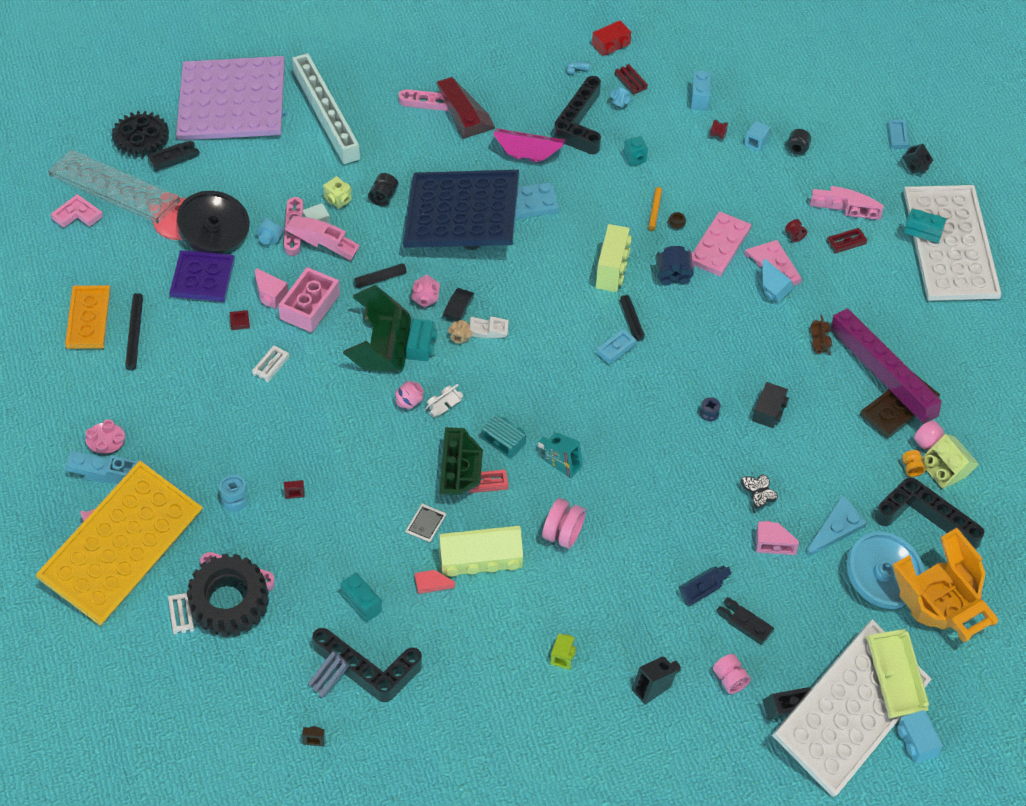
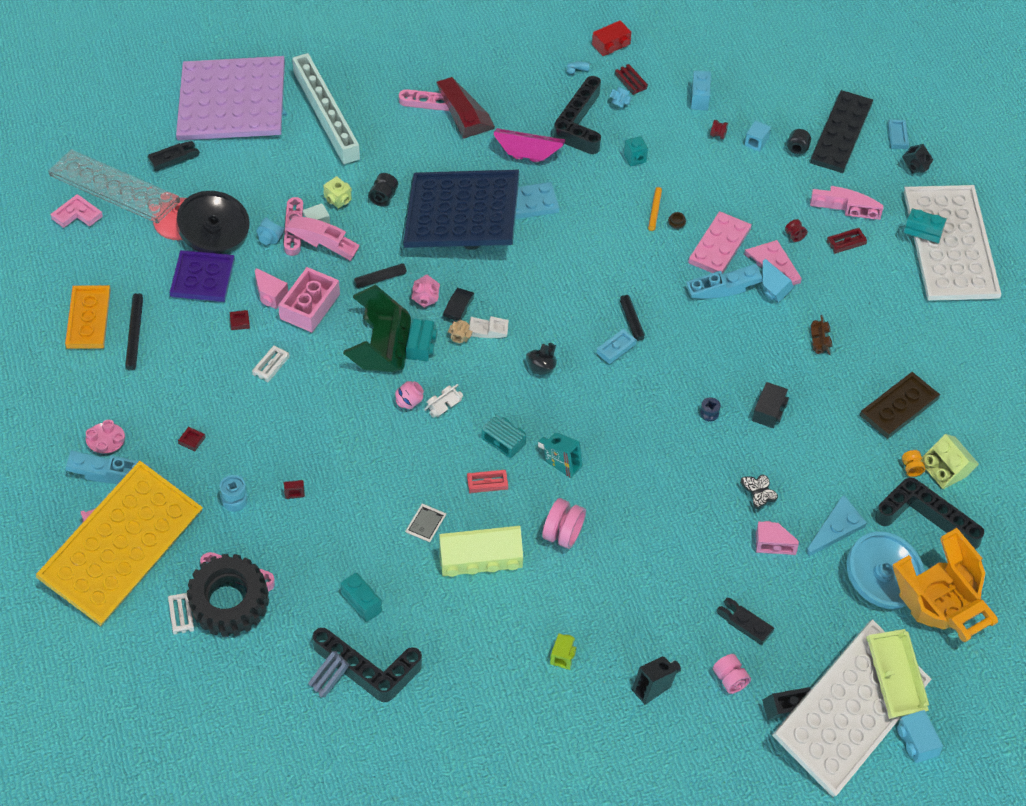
black gear [111,111,169,158] -> none
dark brown plate [302,726,326,747] -> none
coral tile [415,570,455,594] -> none
dark green wedge [440,427,483,495] -> none
yellowish green brick [596,224,632,292] -> none
dark blue brick [655,246,694,286] -> none
dark blue hinge [679,565,732,606] -> none
magenta brick [831,308,942,424] -> none
bright pink hair [914,420,945,450] -> none
none -> dark red tile [178,426,206,452]
none -> black piece [526,342,557,375]
none -> medium azure slope [686,264,763,299]
none -> black plate [810,90,873,173]

